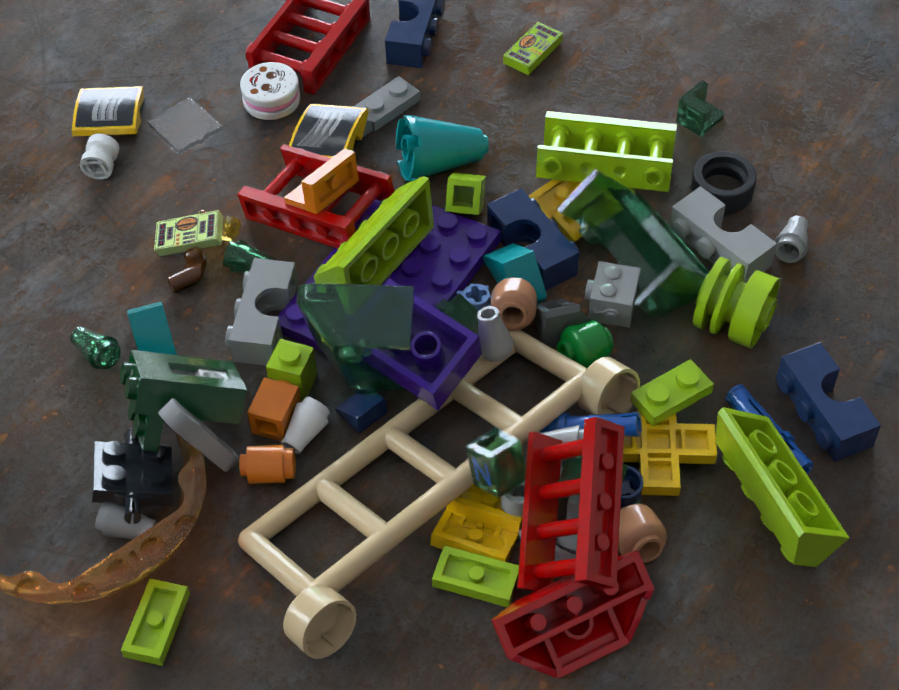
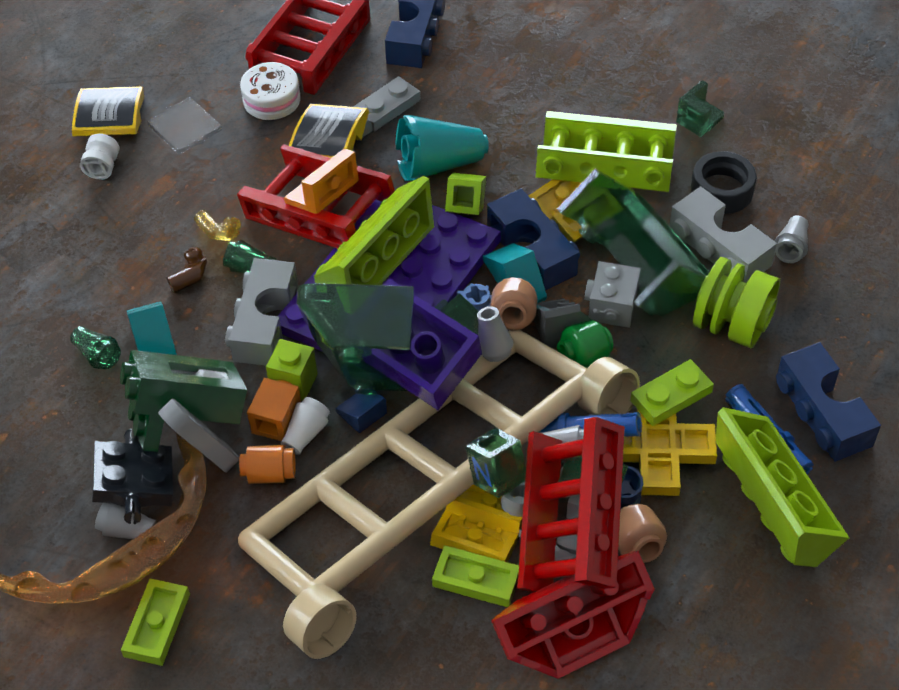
tile [154,210,223,256] -> none
tile [503,22,563,75] -> none

